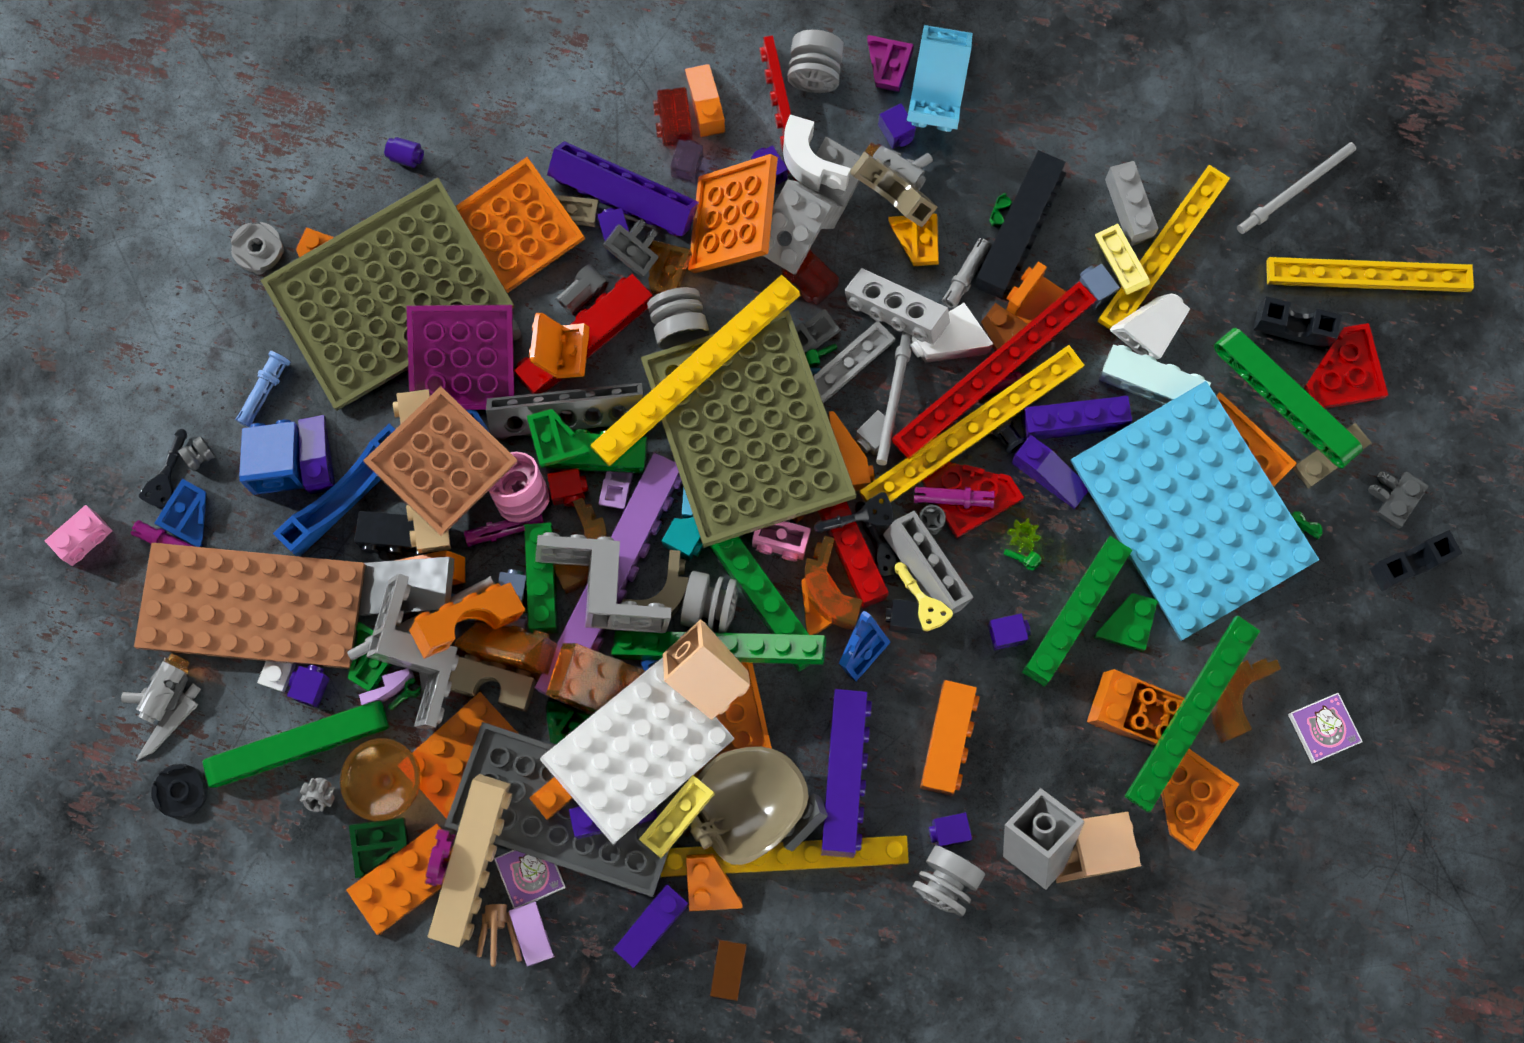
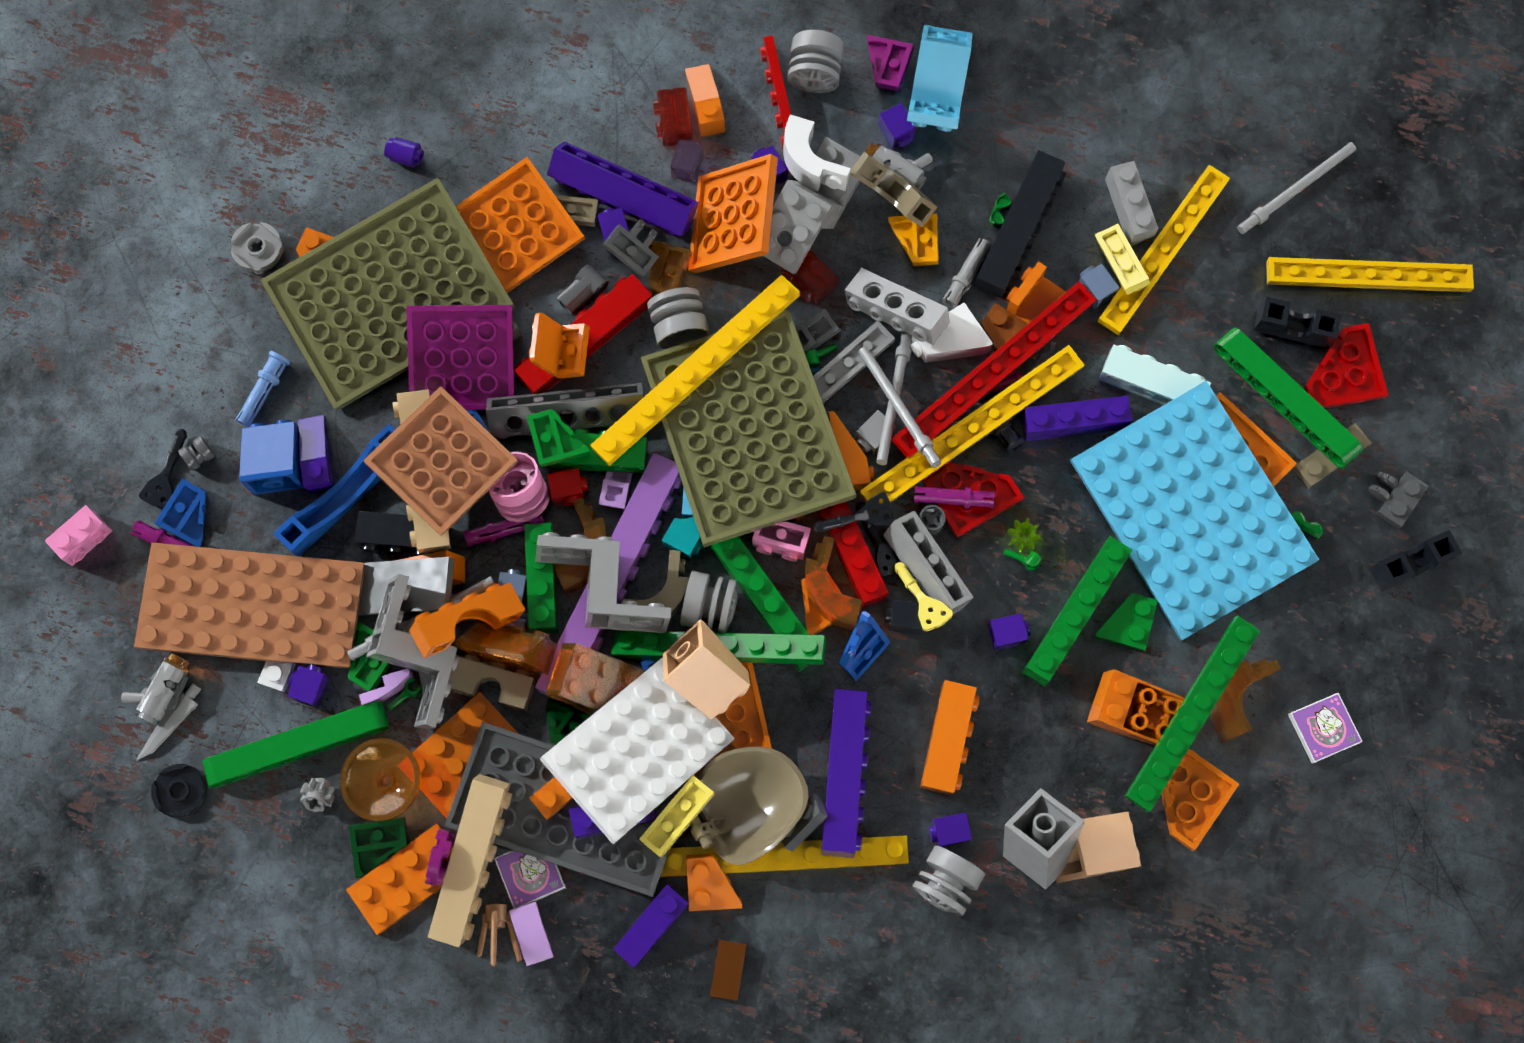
dark purple slope [1012,435,1088,509] -> none
white slope [1110,293,1190,359] -> none
none -> light grey bar [859,346,941,468]

